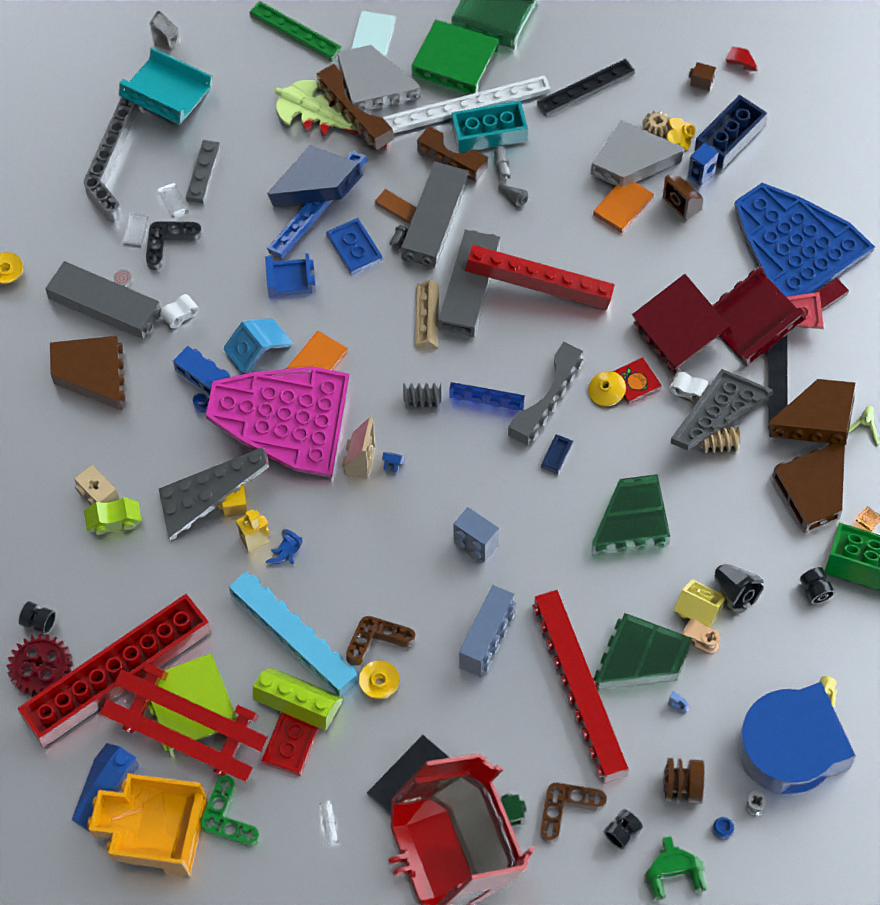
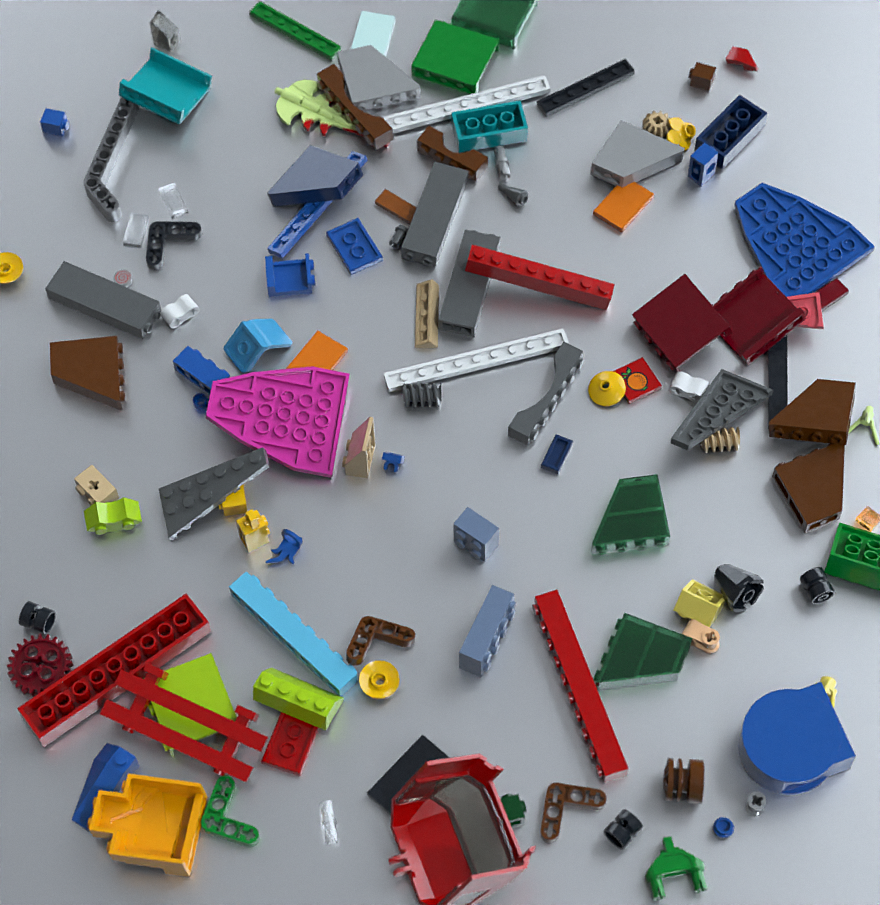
dark grey plate [186,140,221,204] -> none
clear blue plate [449,382,525,411] -> none
reddish brown slope [662,175,704,221] -> none
medium blue tile [668,691,689,714] -> none
none -> blue brick [40,108,69,137]
none -> white plate [384,329,569,392]

